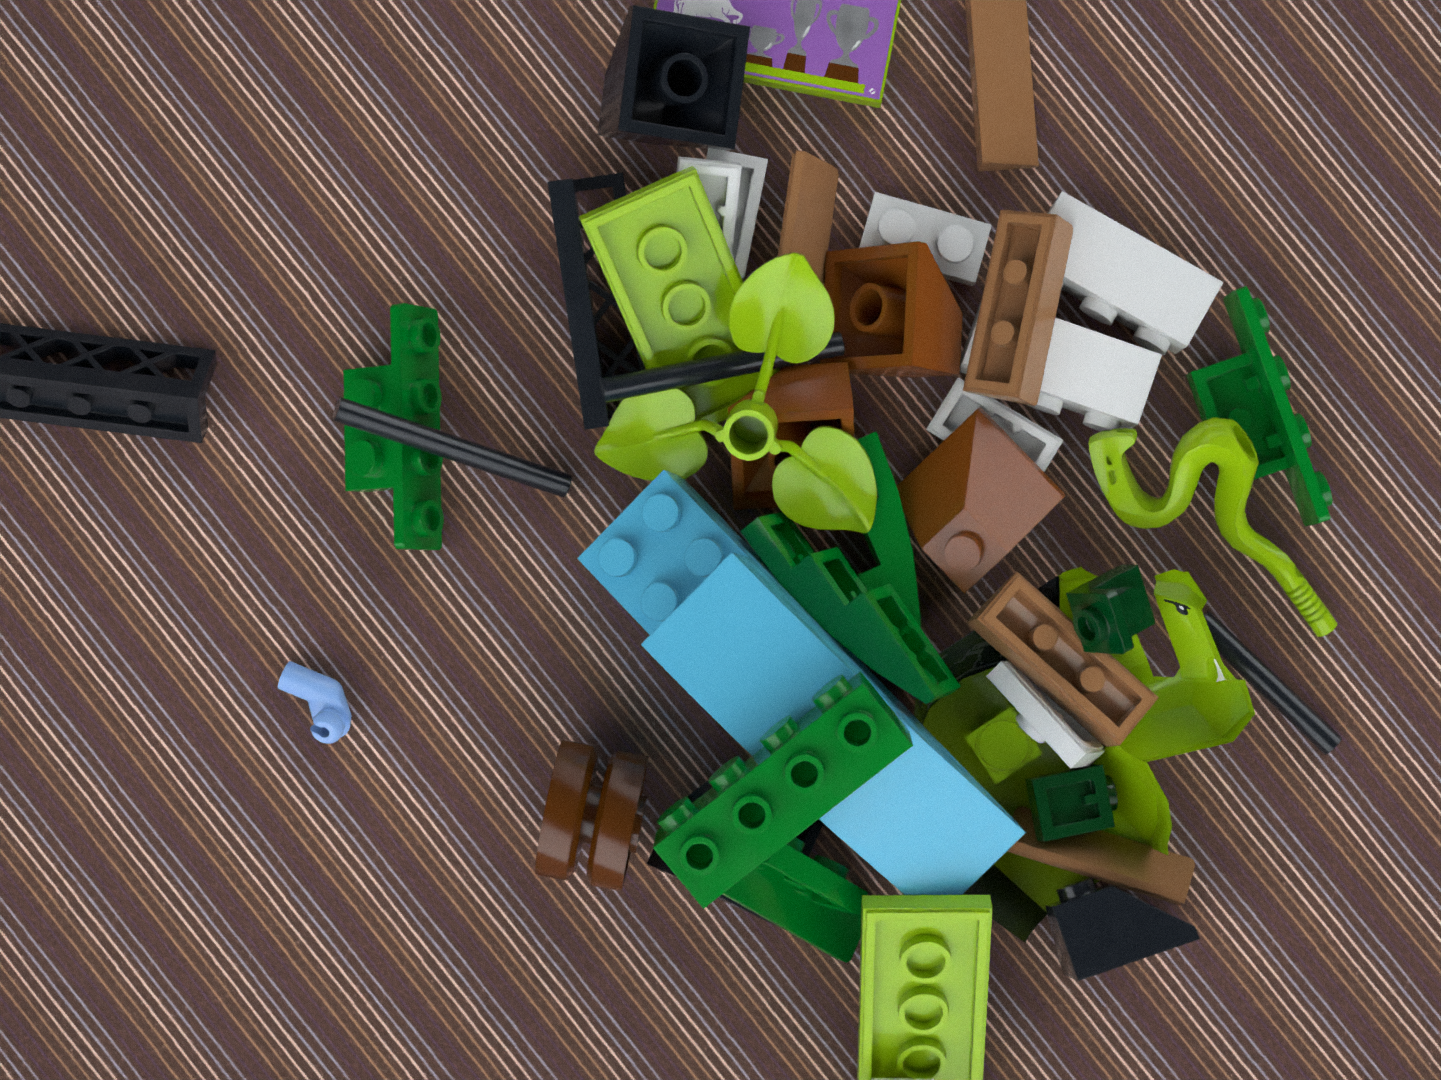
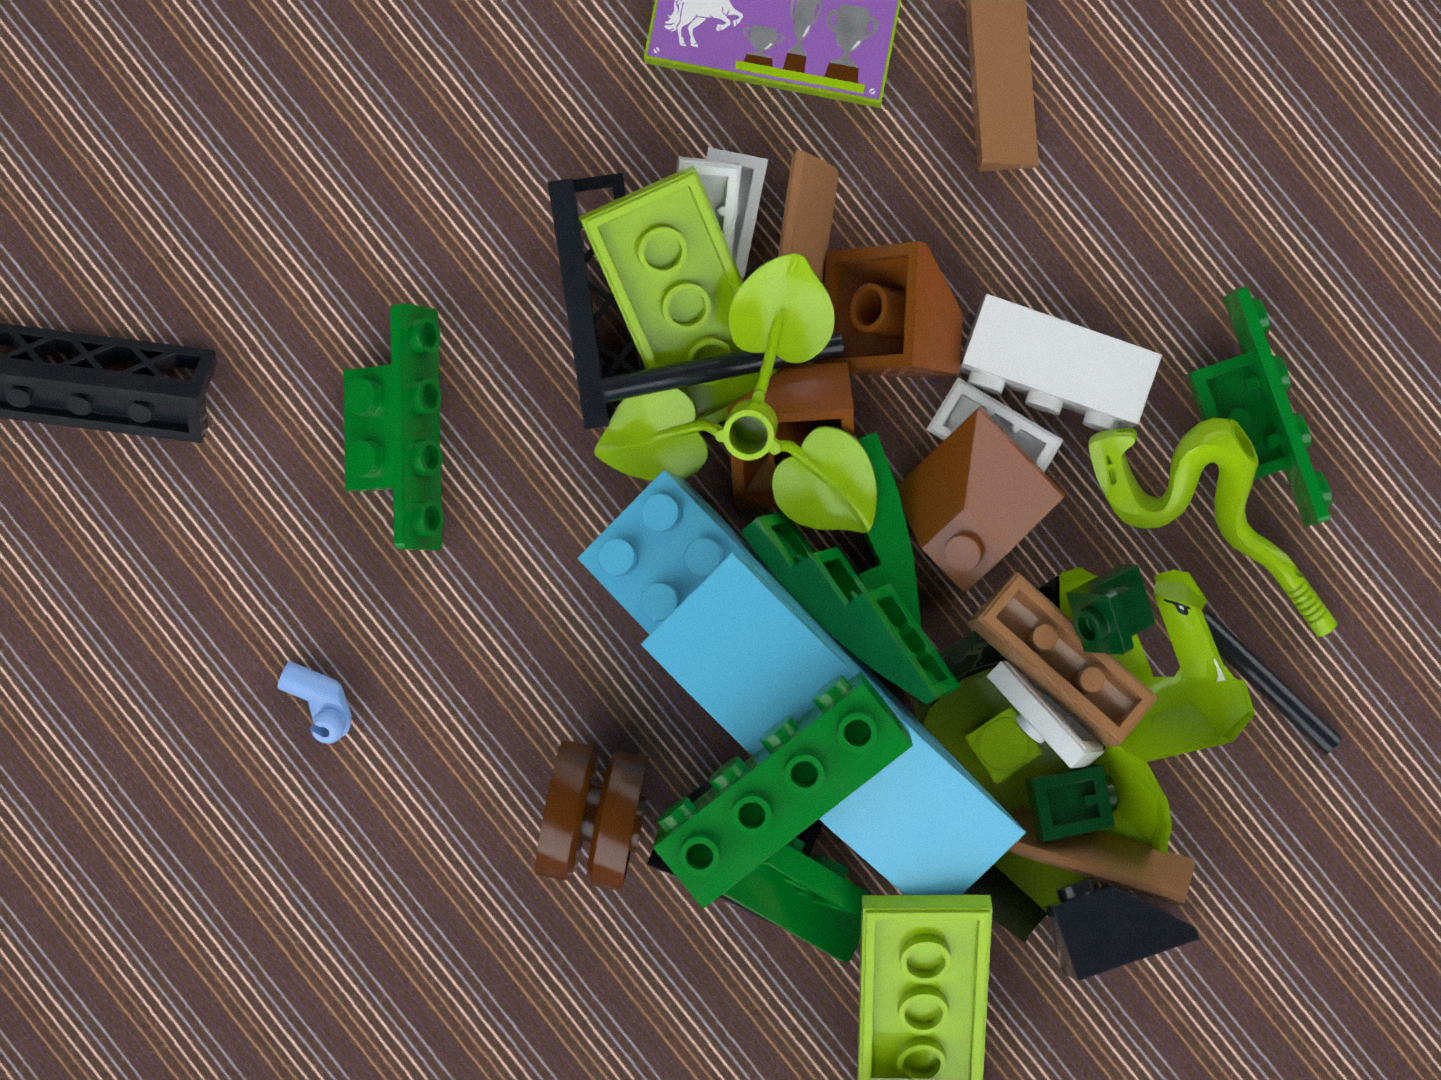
black bar [332,397,572,498] -> none
black slope [598,5,750,150] -> none
white plate [859,192,992,286] -> none
medium nougat slope [963,210,1073,406] -> none
white brick [1047,191,1223,355] -> none

